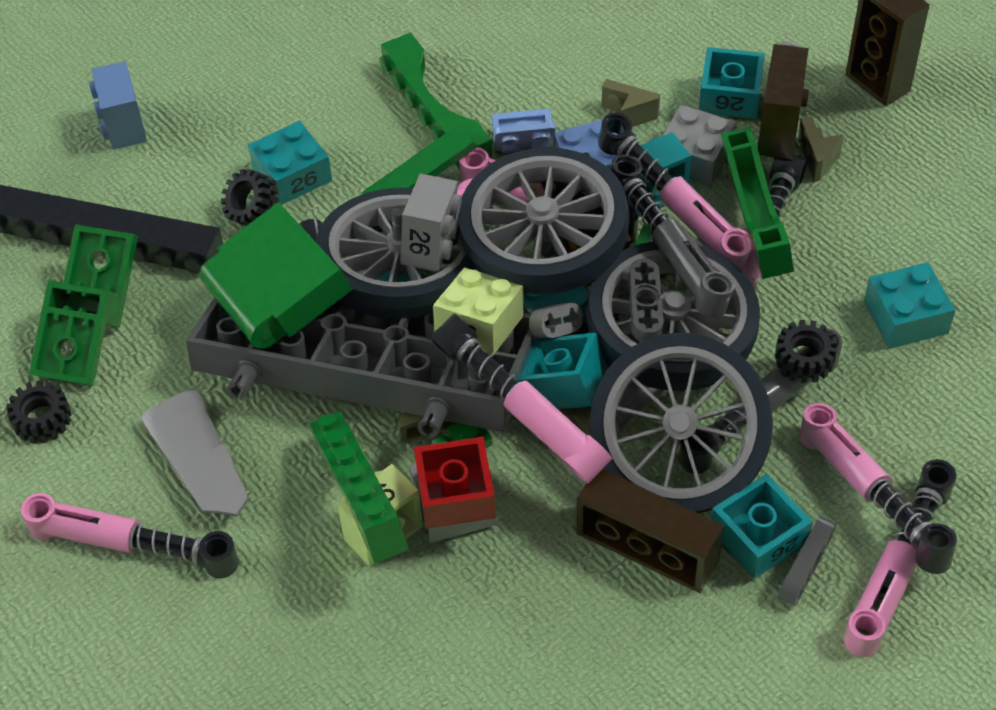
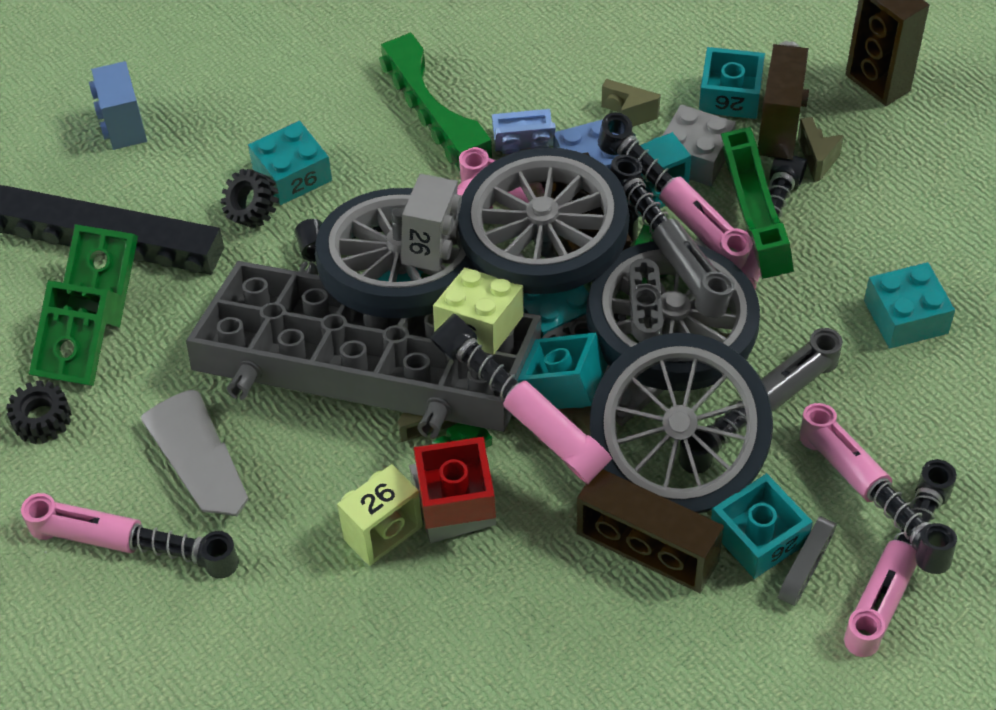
green piece [199,202,353,349] -> none
green arch [309,411,409,564] -> none
green tile [361,124,477,194] -> none
light grey beam [529,303,583,339] -> none
black tyre [775,320,838,383] -> none

